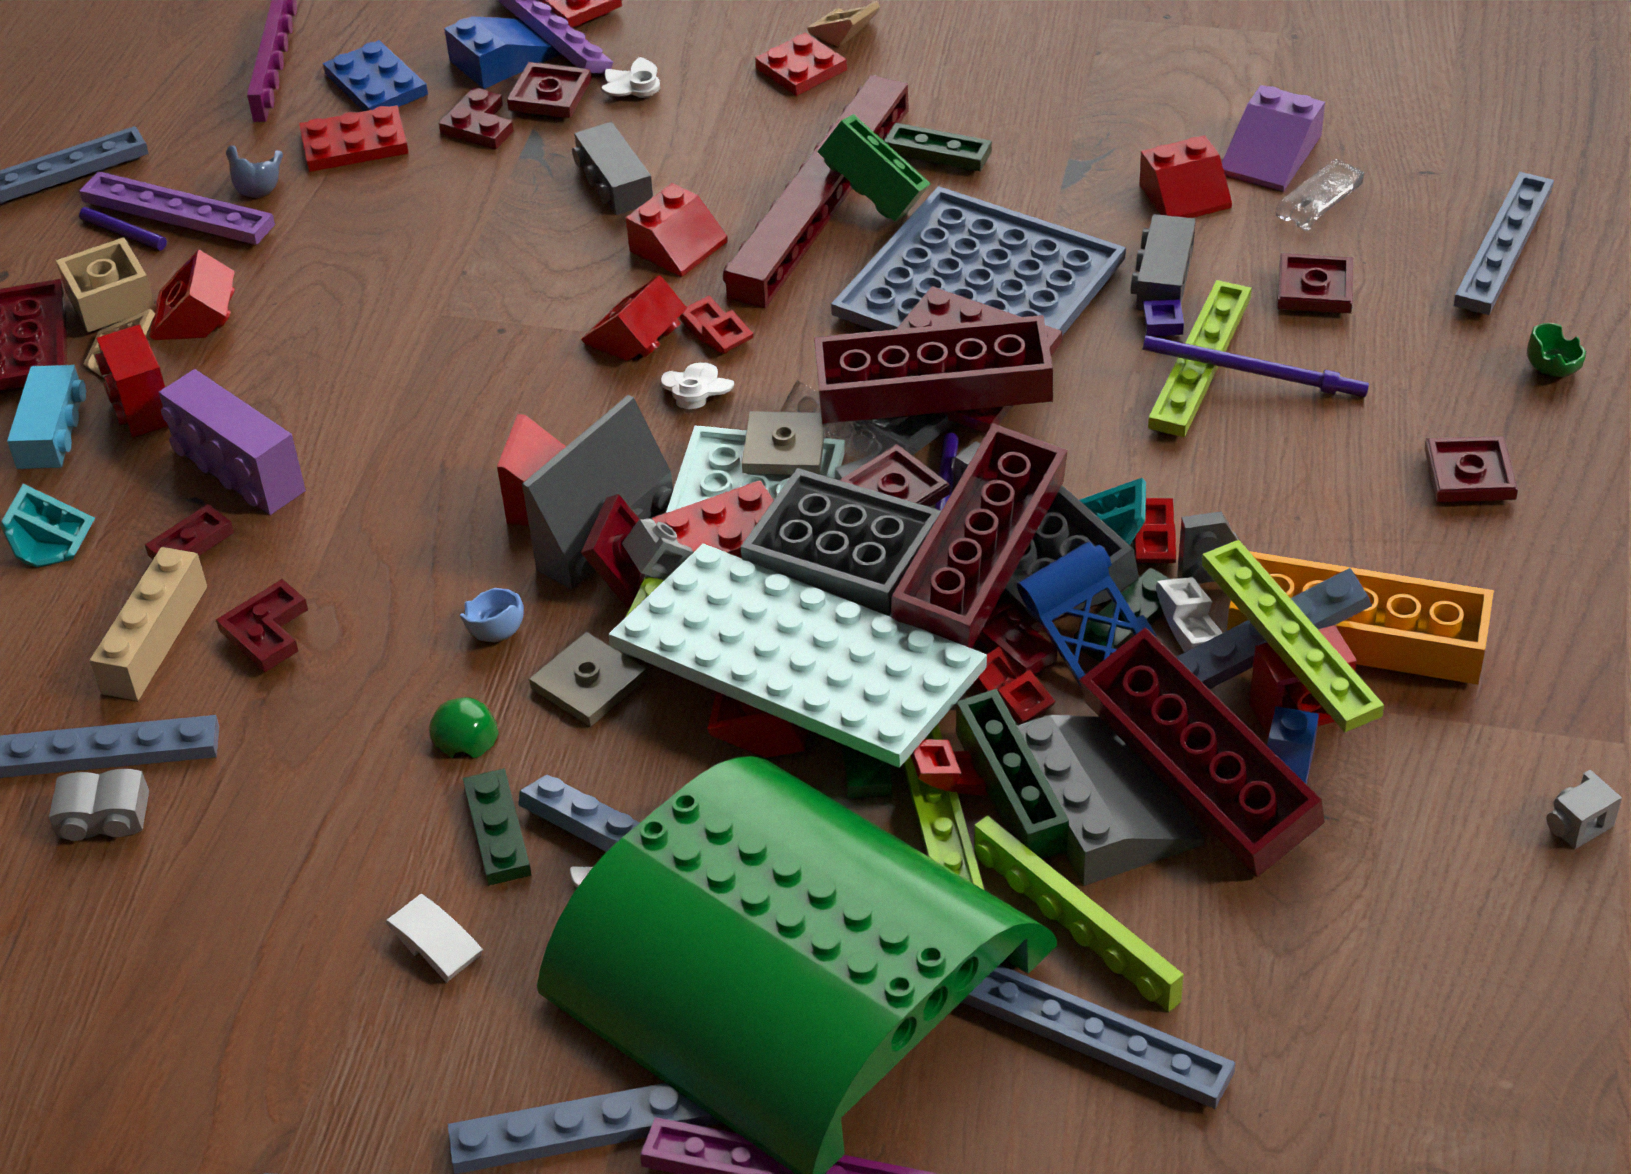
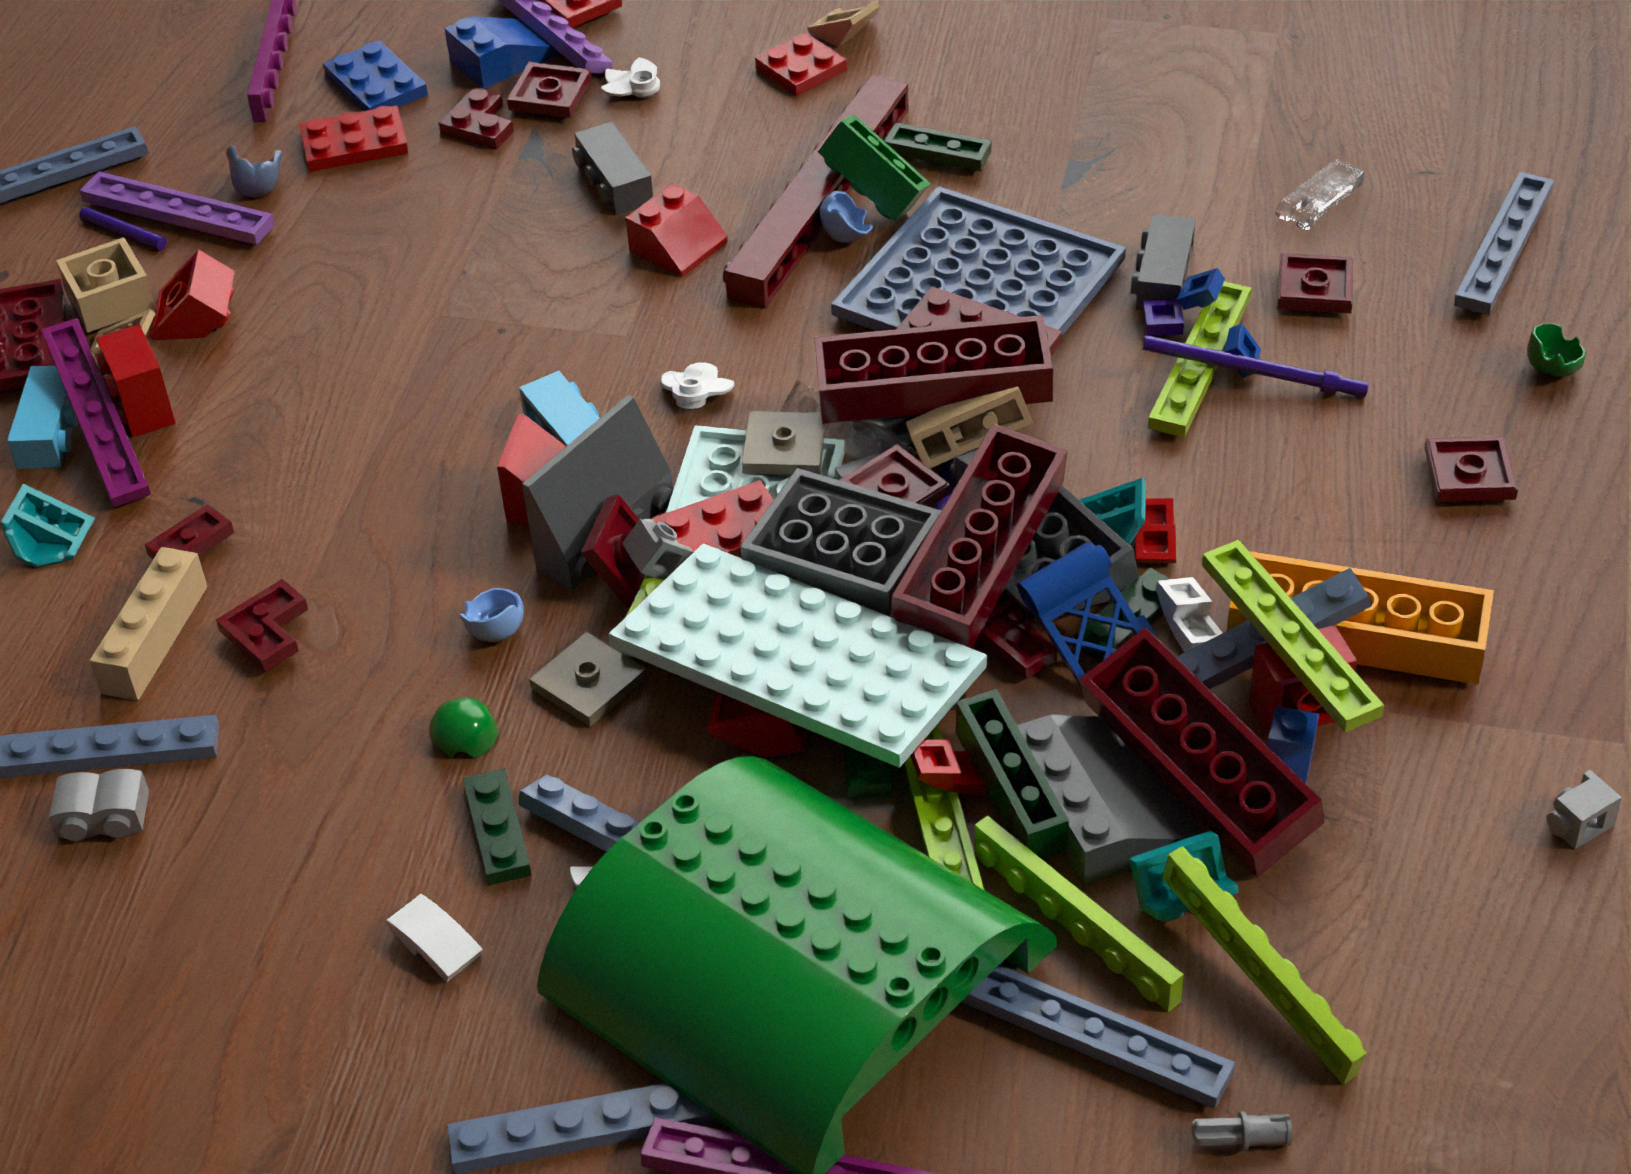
medium lavender brick [159,369,306,515] -> none
red slope [581,275,688,361] -> none
red slope [679,295,754,354] -> none
red slope [973,646,1056,724] -> none
red slope [1139,135,1232,218] -> none
dark grey wing [1177,511,1242,584] -> none
medium lavender slope [1222,85,1325,192] -> none
none -> magenta plate [41,318,151,507]
none -> medium azure brick [519,371,600,446]
none -> light blue hair [820,191,873,244]
none -> tan slope [906,387,1034,469]
none -> teal bracket [1129,831,1239,921]
none -> lime plate [1162,846,1367,1085]
none -> blue plate [1177,268,1225,310]
none -> light grey axle [1192,1111,1292,1151]
none -> blue plate [1224,323,1261,378]

